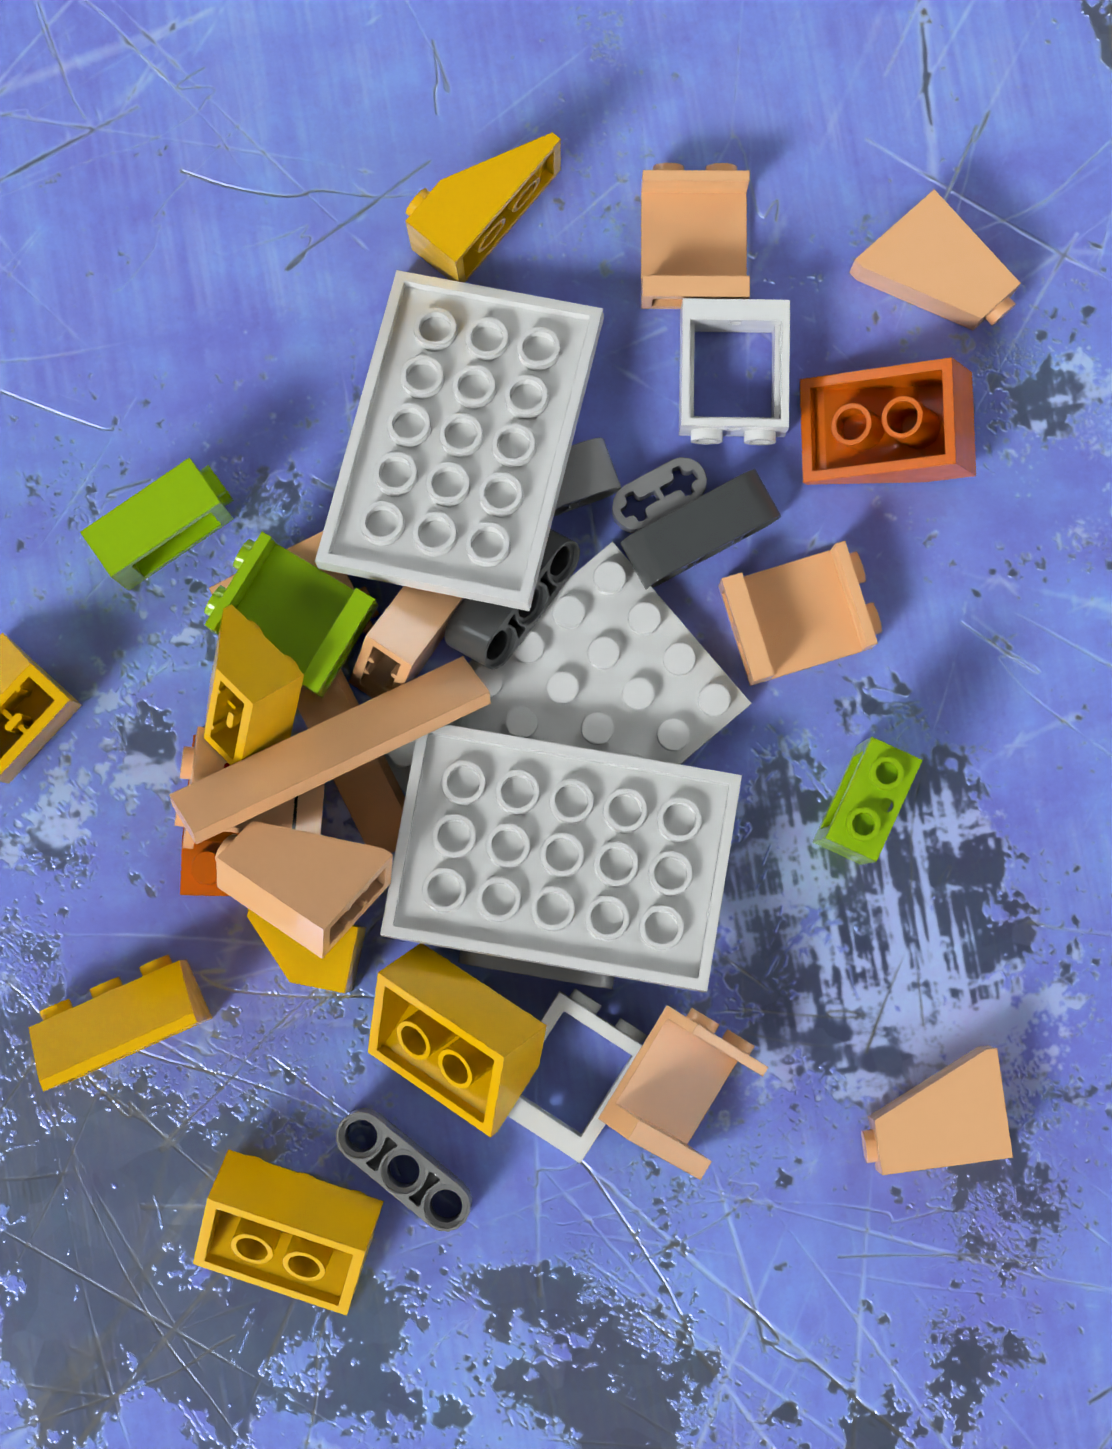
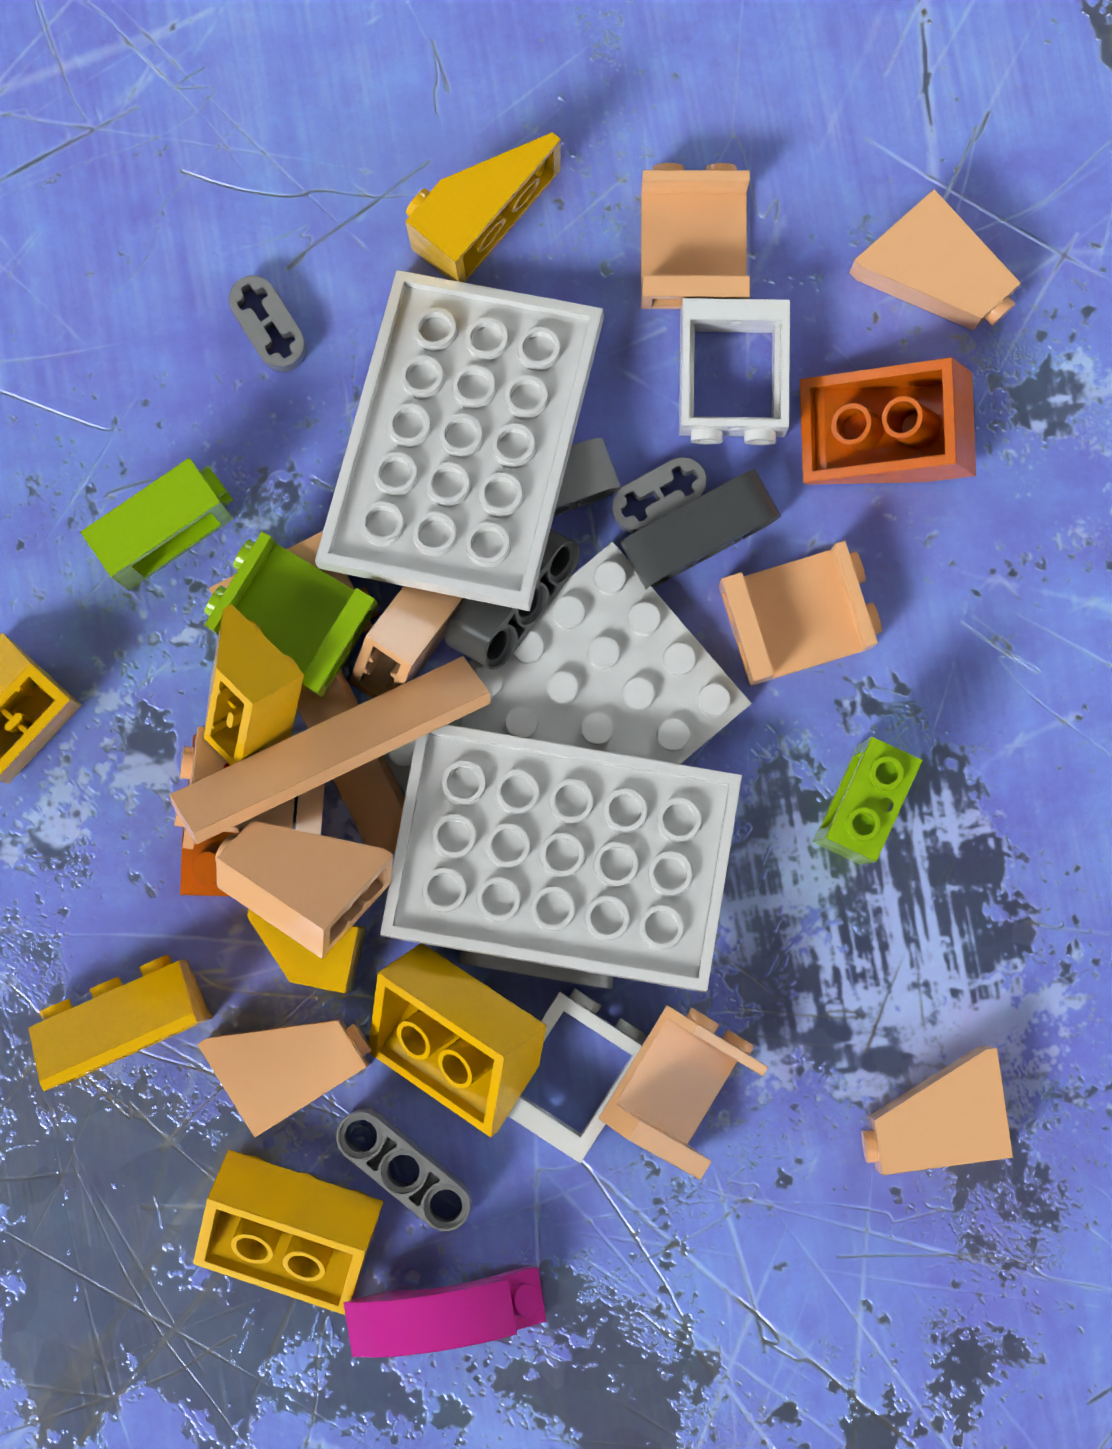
none -> light nougat slope [197,1019,372,1138]
none -> light grey beam [229,276,306,372]
none -> dark pink arch [343,1267,547,1358]

